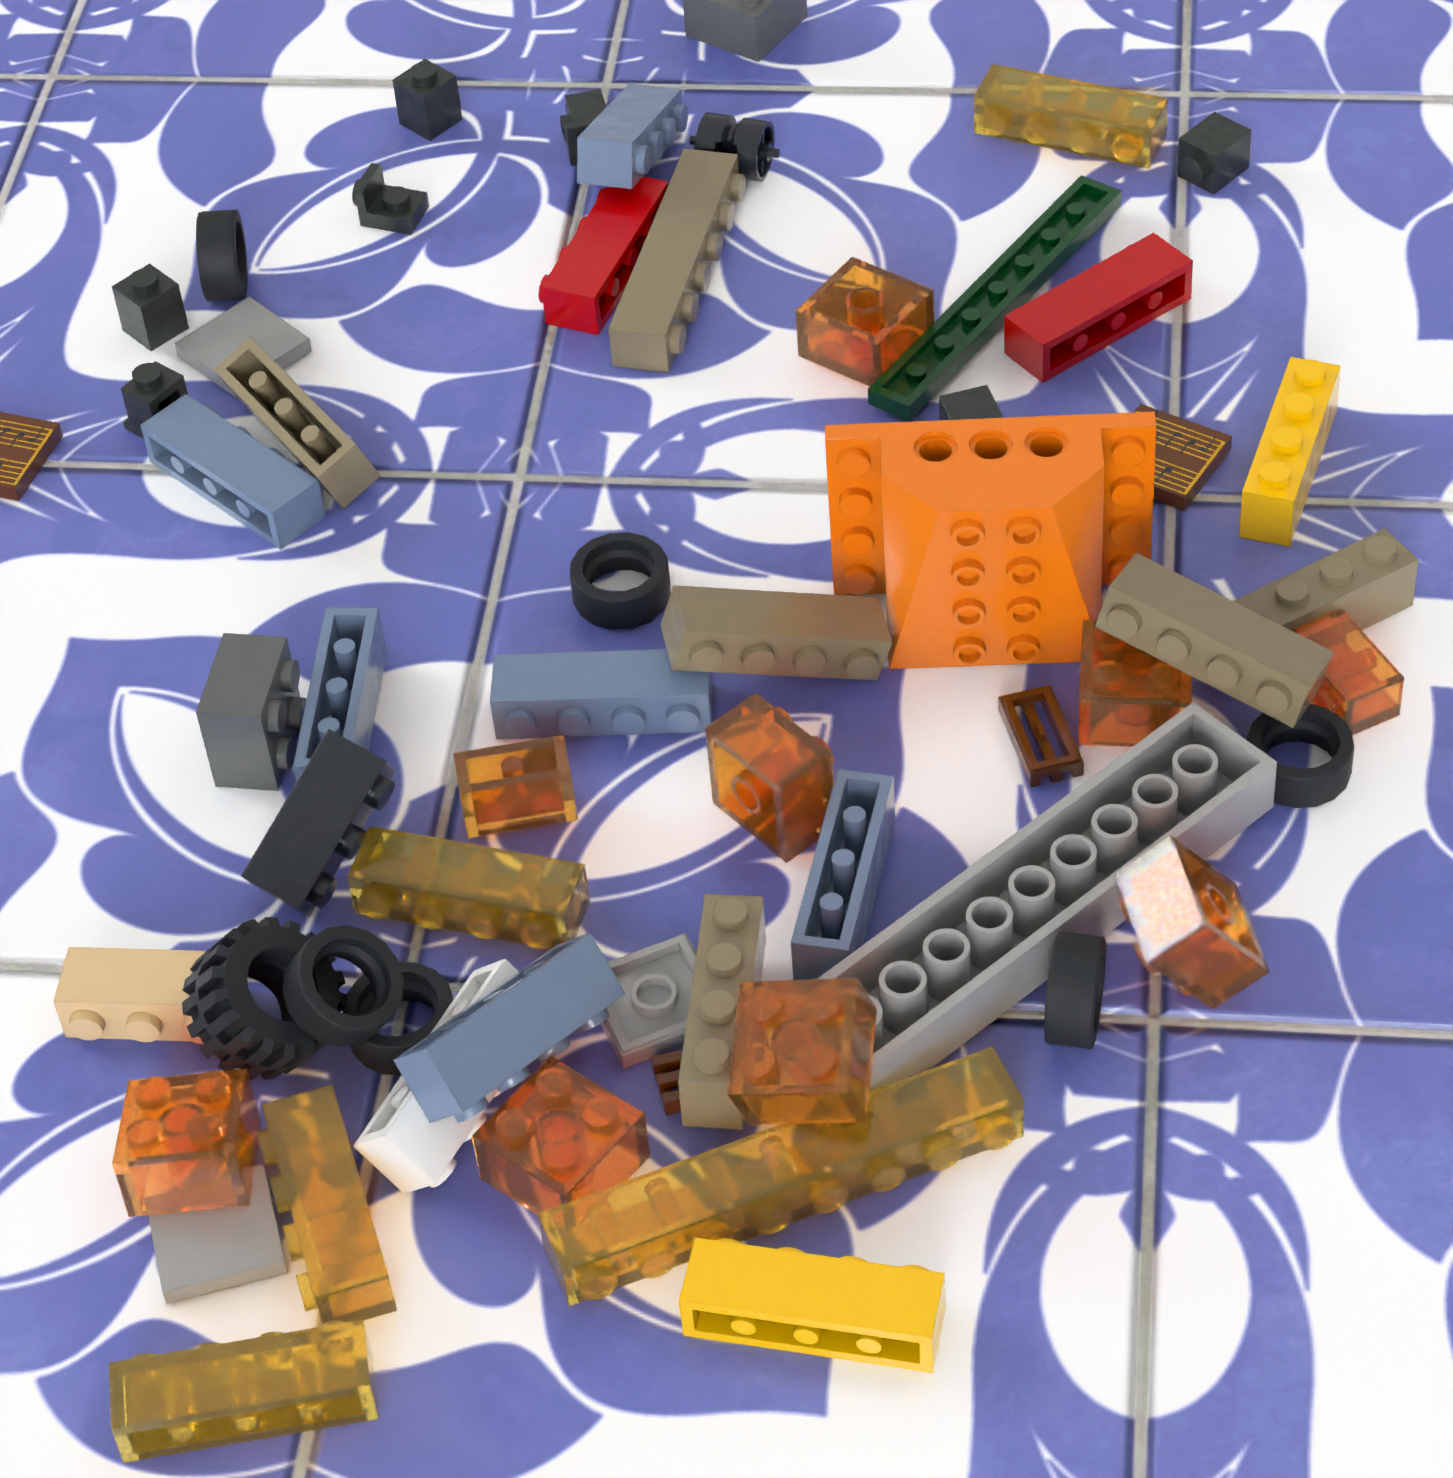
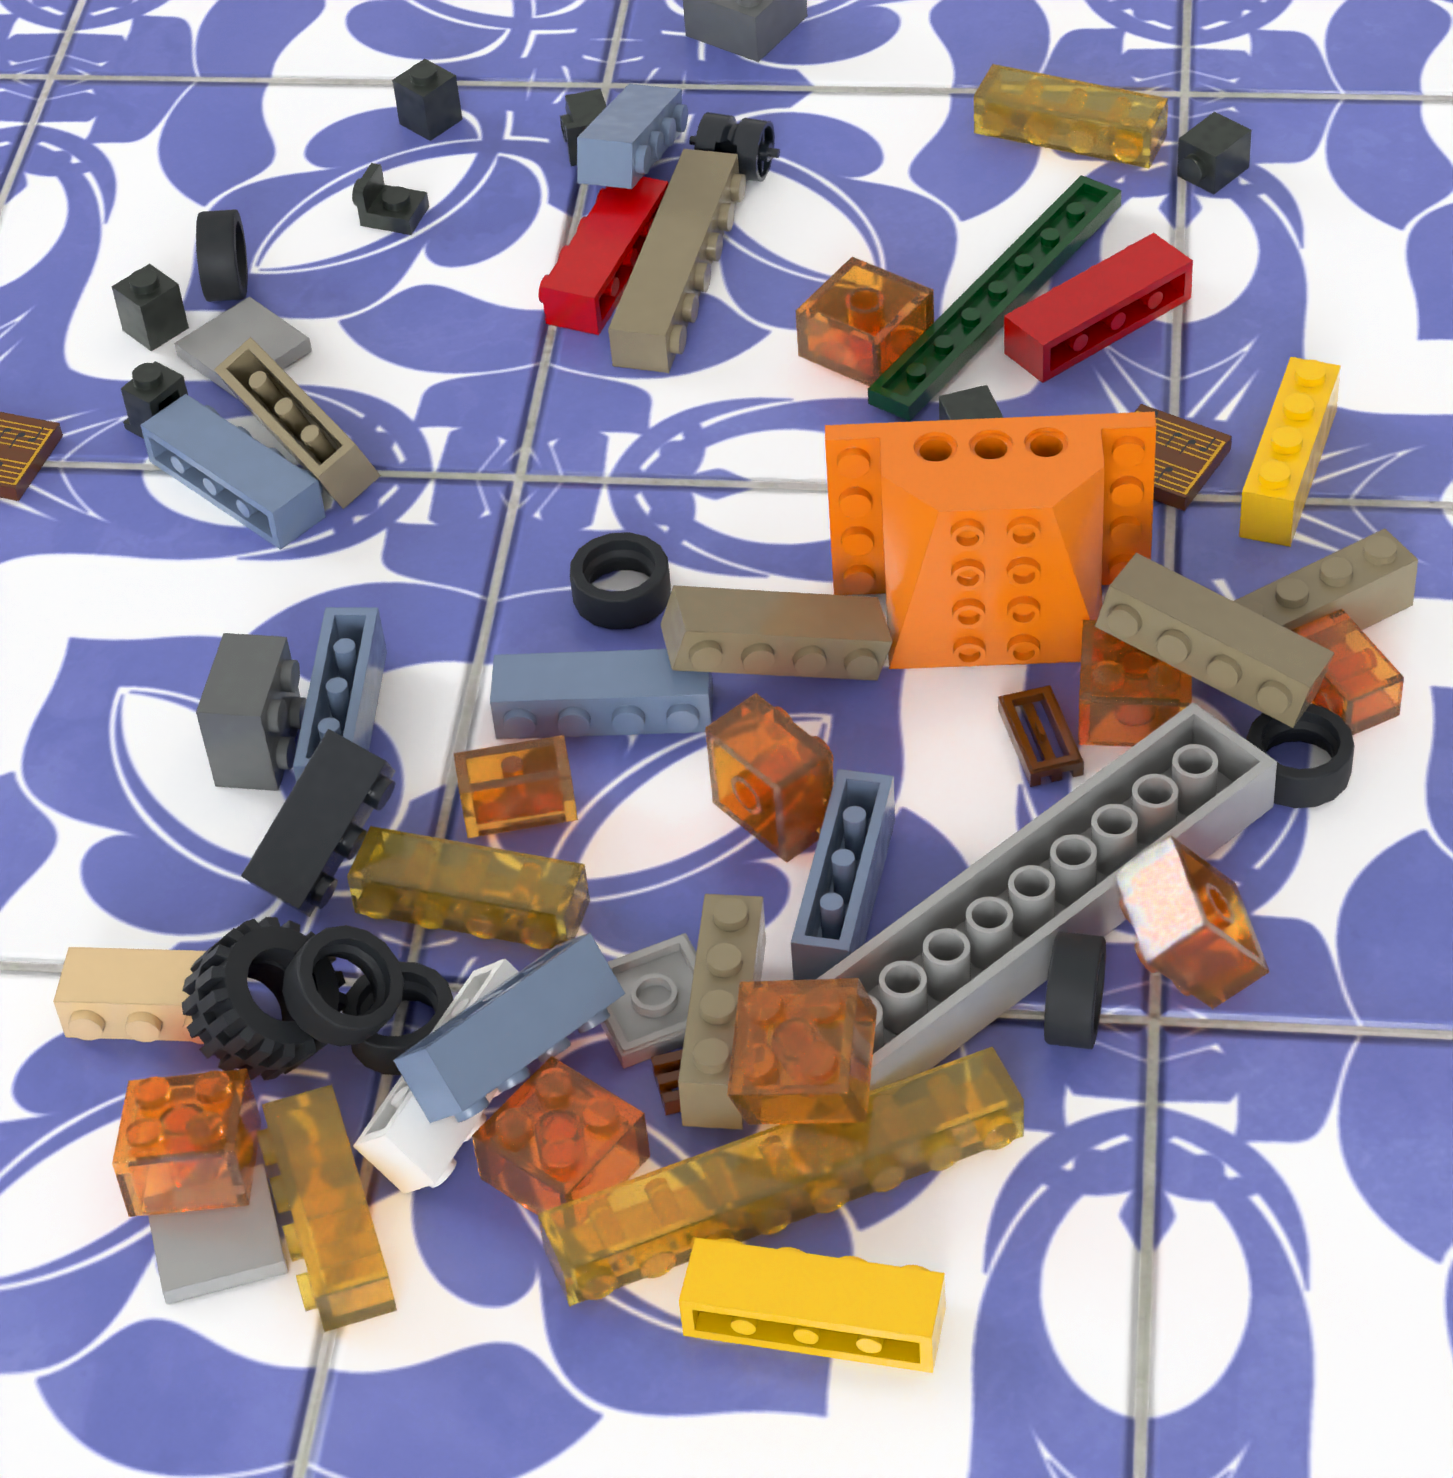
clear yellow brick [108,1320,379,1463] -> none

